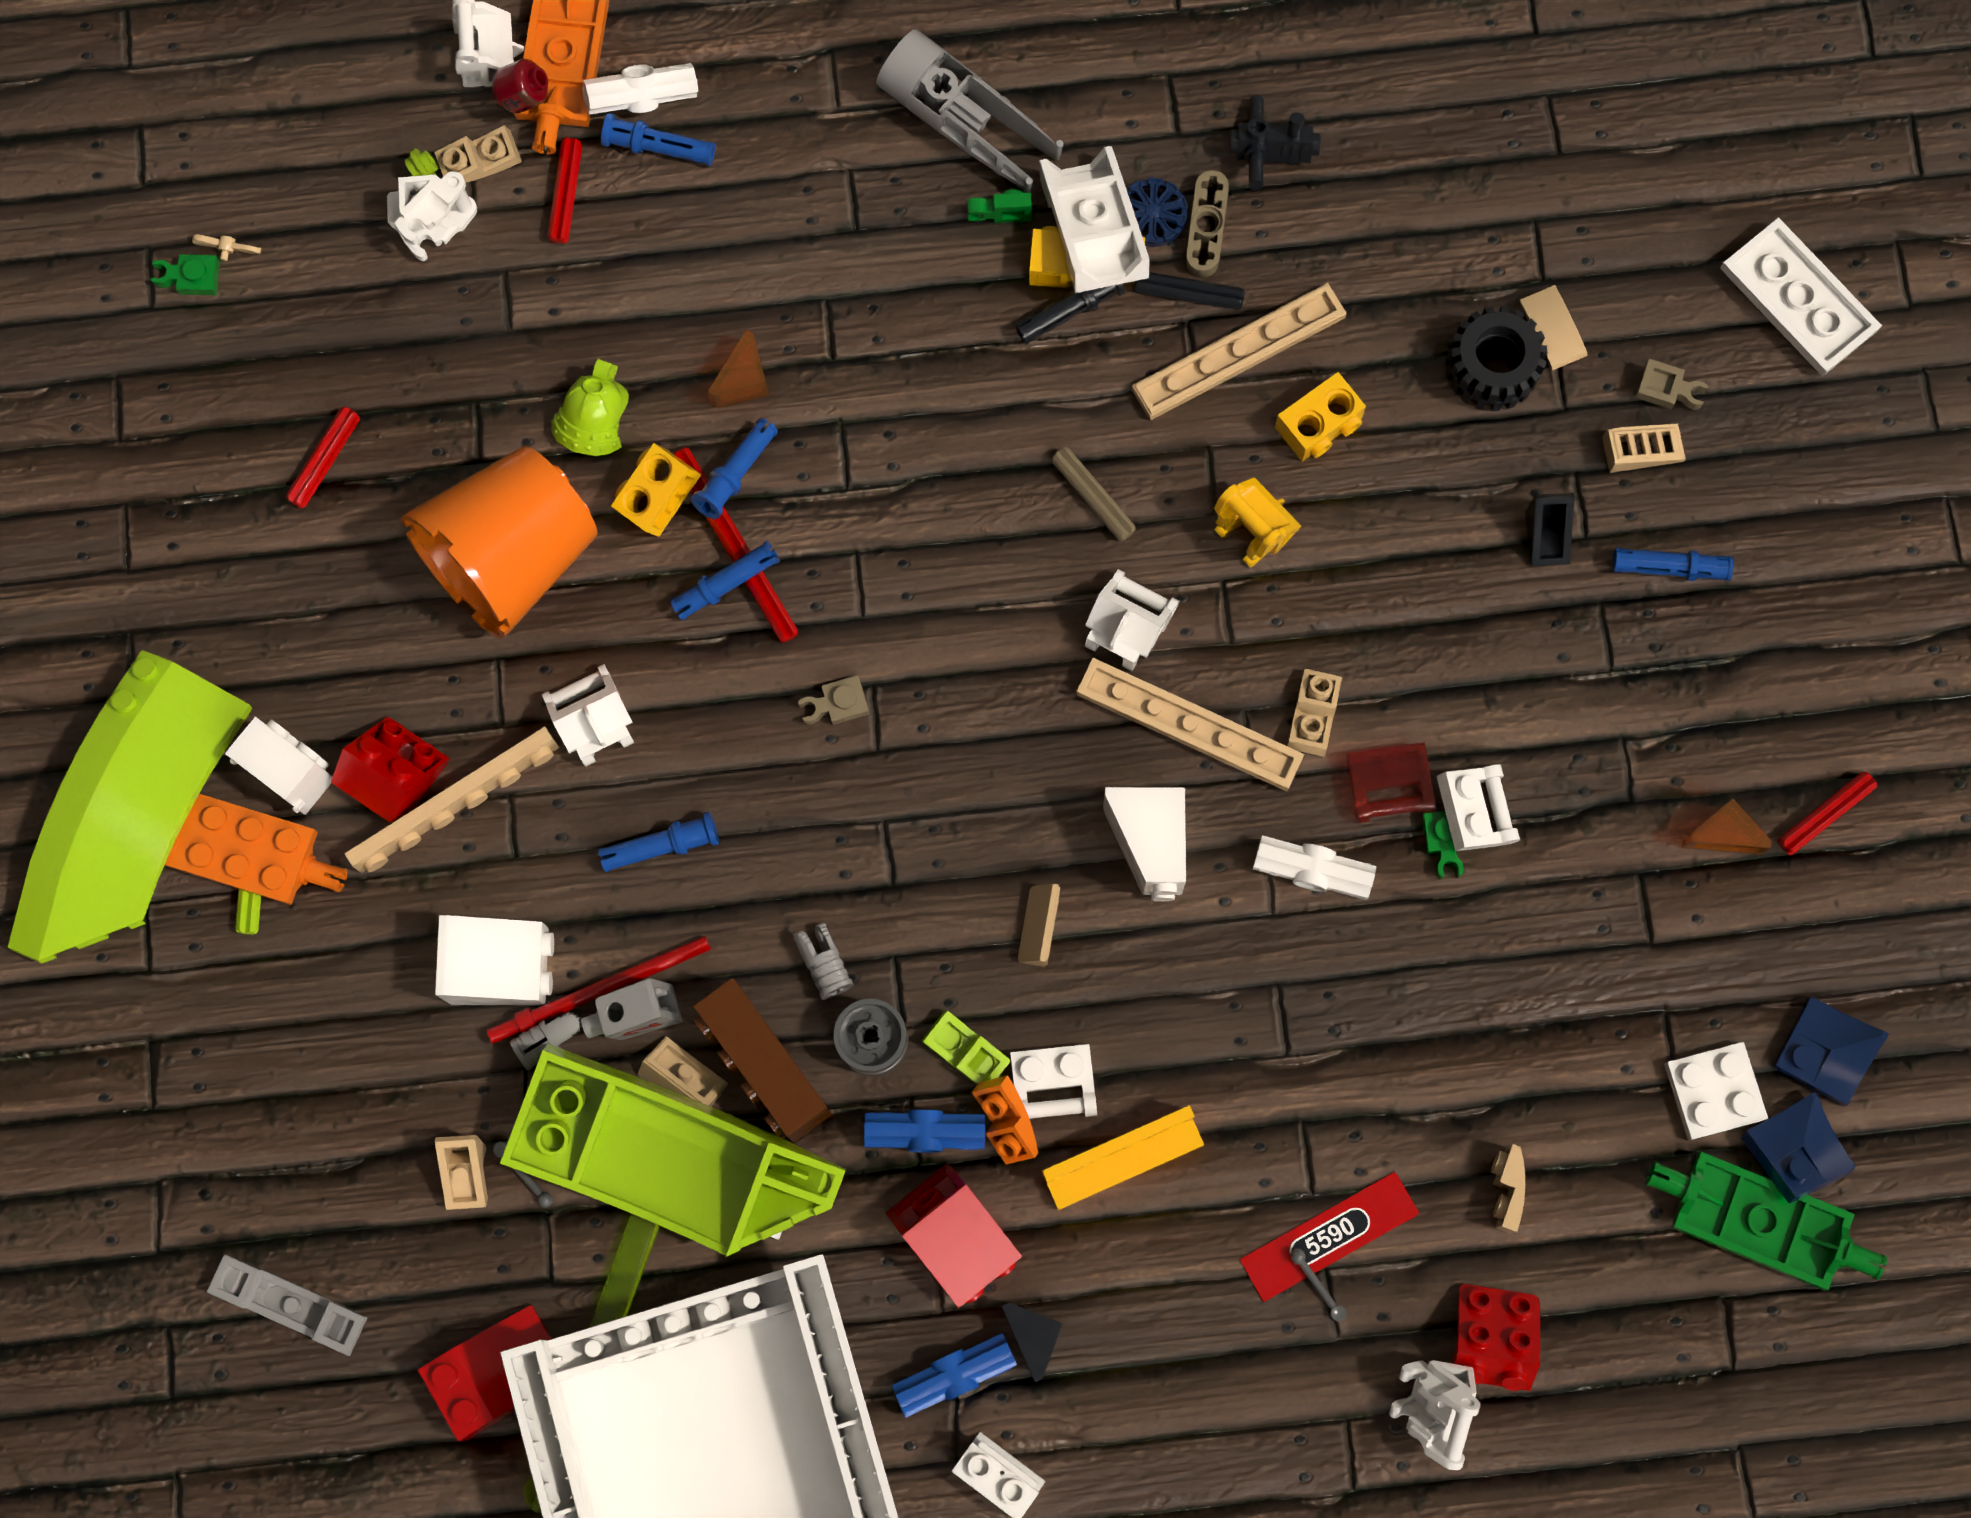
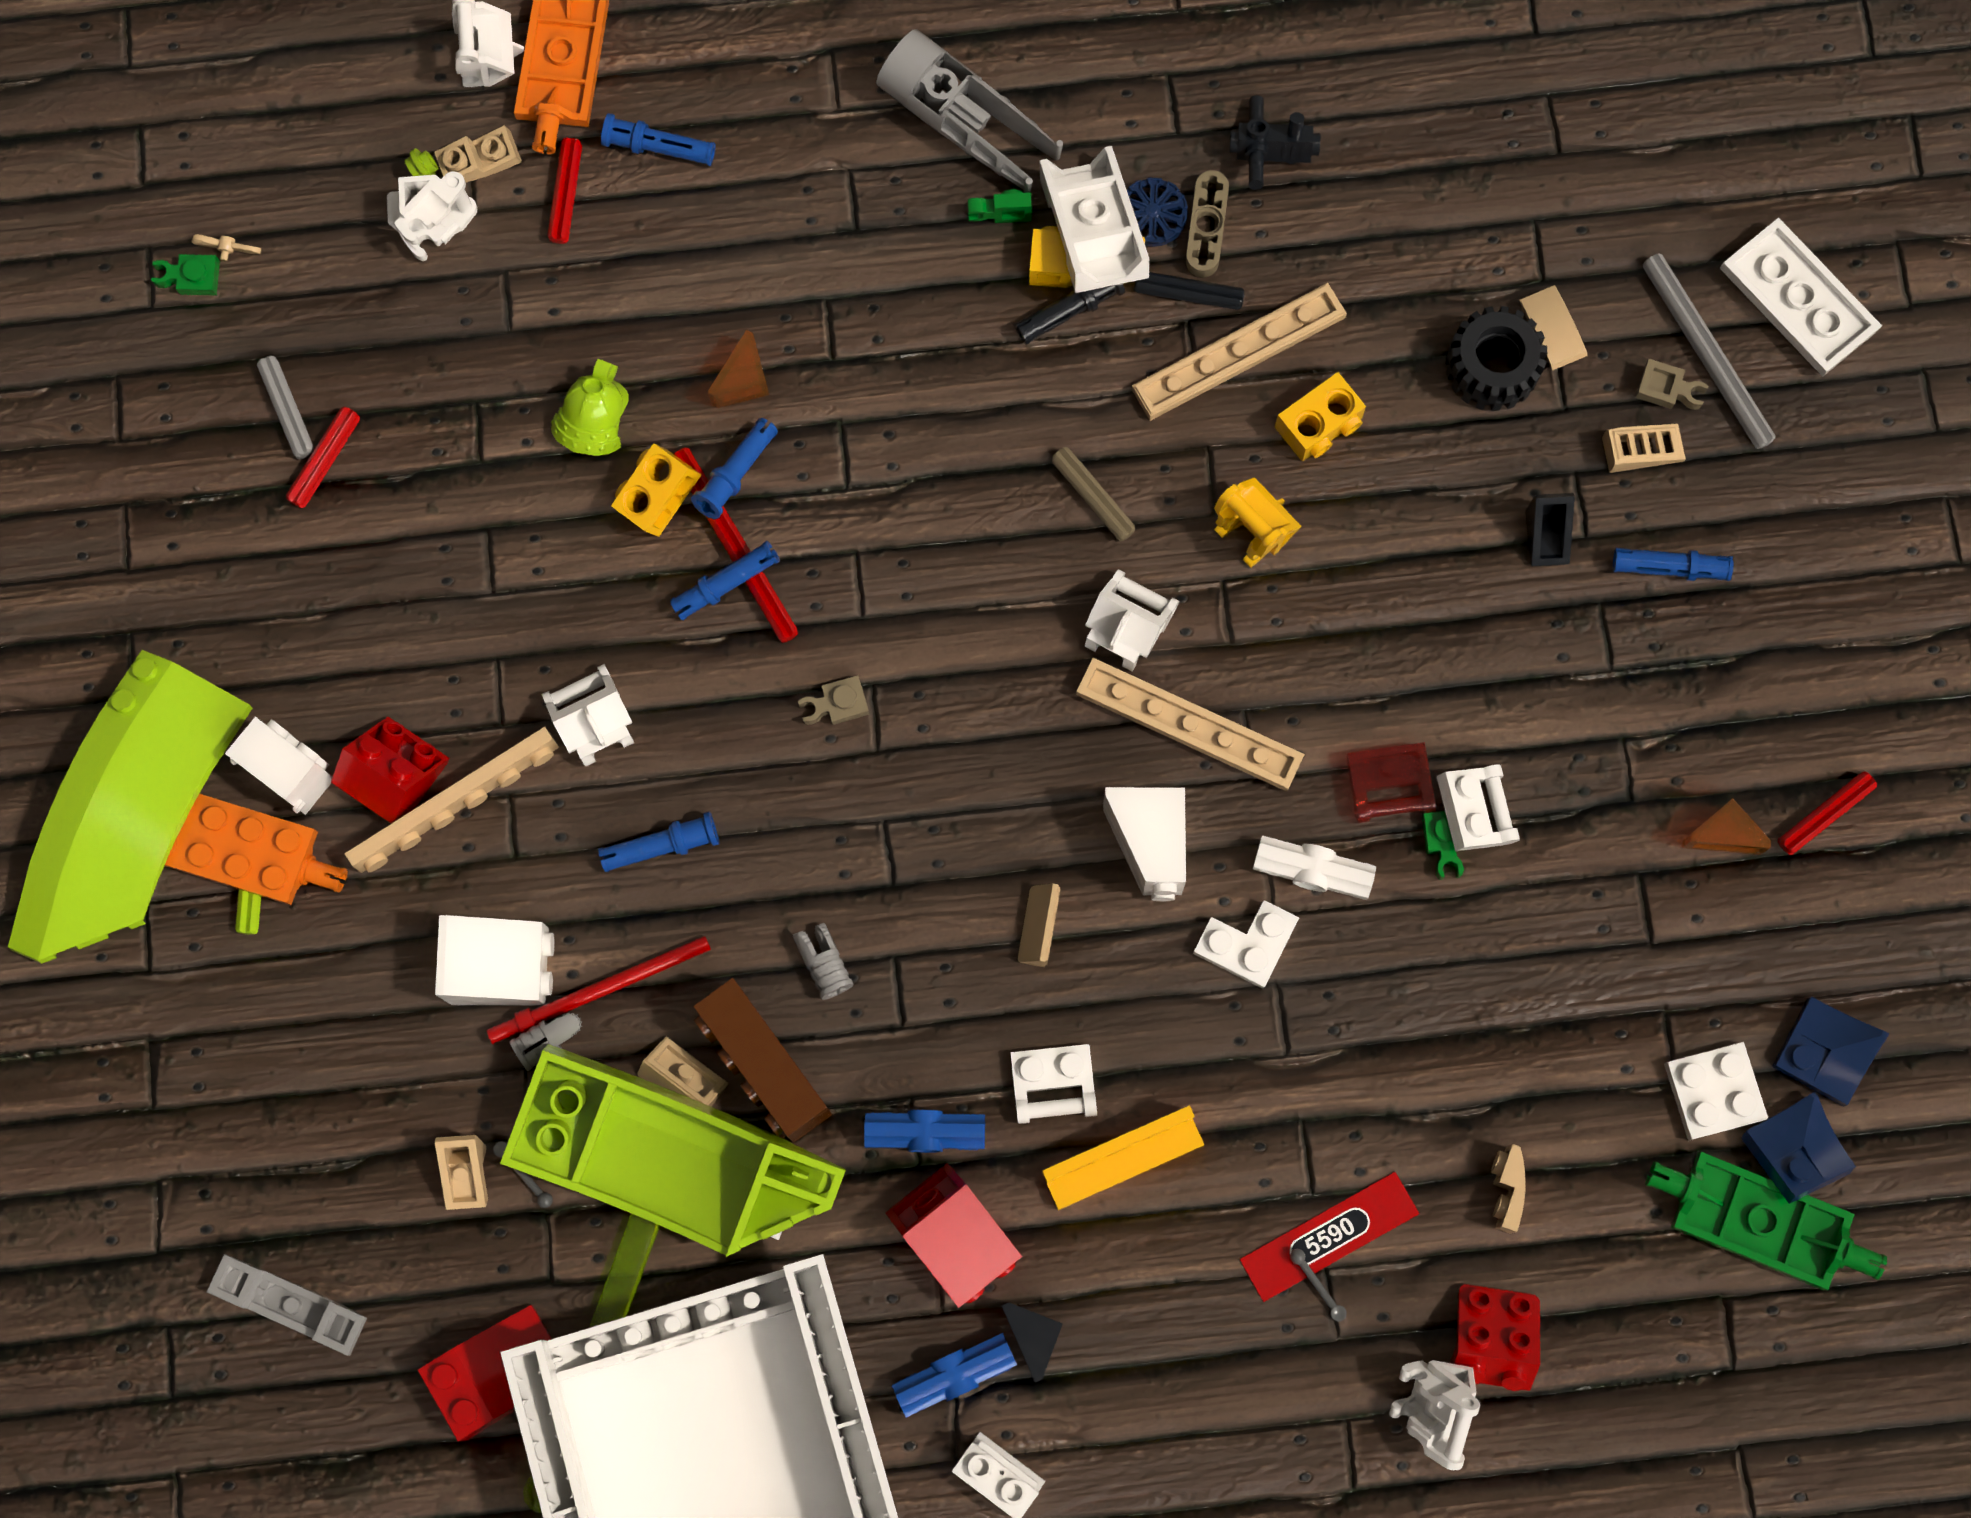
orange cone [401,446,598,639] -> none
dark red head [492,59,549,114] -> none
light grey torso [581,978,683,1040] -> none
white piece [582,63,698,115] -> none
dark grey wheel [833,999,908,1076] -> none
lime slope [921,1010,1011,1085] -> none
orange slope [972,1075,1038,1164] -> none
tan slope [1287,669,1342,757] -> none
none -> light grey axle [257,356,314,460]
none -> white plate [1193,900,1299,989]
none -> light grey axle [1643,253,1775,449]

